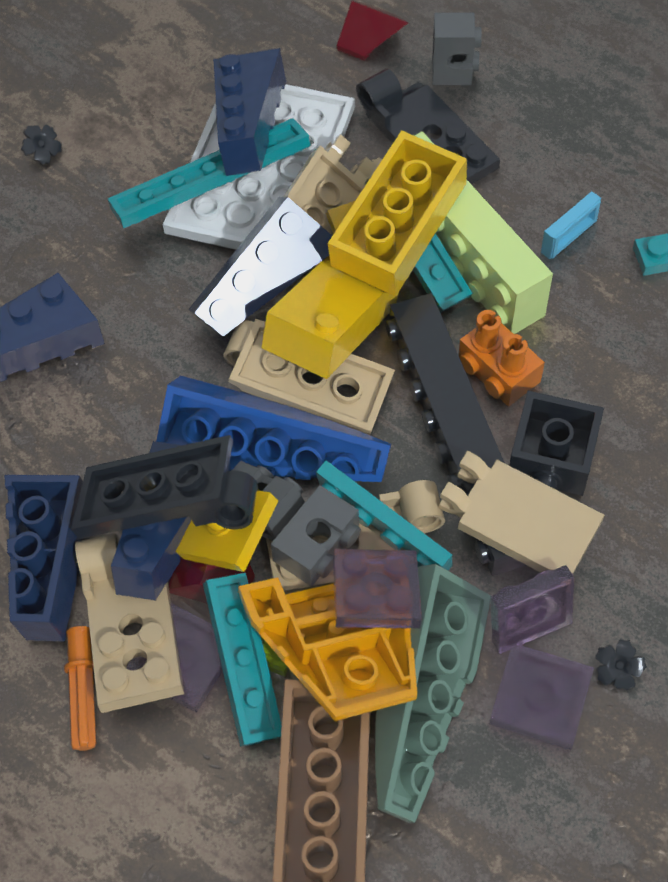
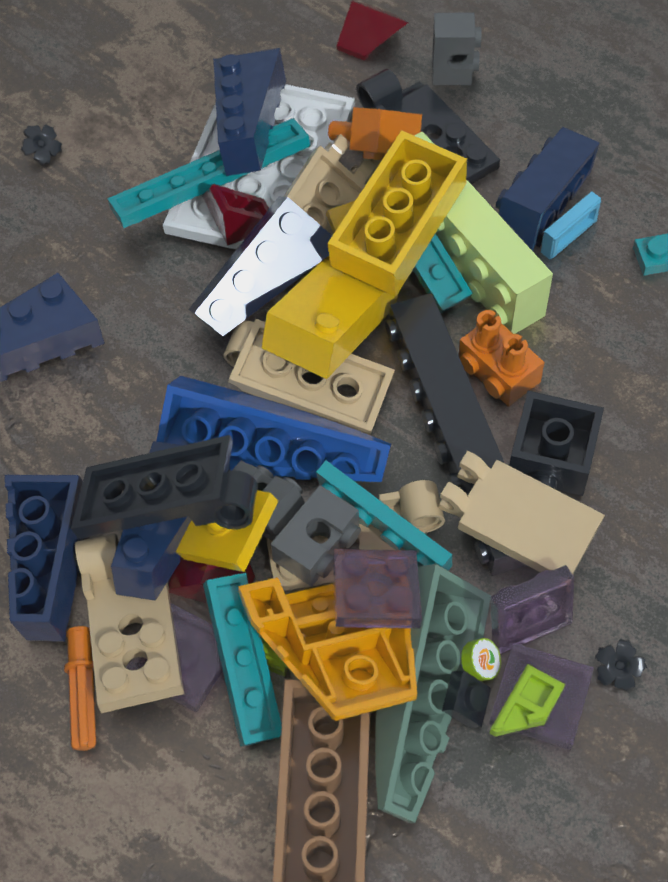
none -> dark red slope [202,184,269,246]
none -> orange brick [328,107,422,160]
none -> black plate [442,671,491,728]
none -> tile [461,638,501,681]
none -> lime tile [489,664,565,737]
none -> dark blue wedge [495,127,600,251]

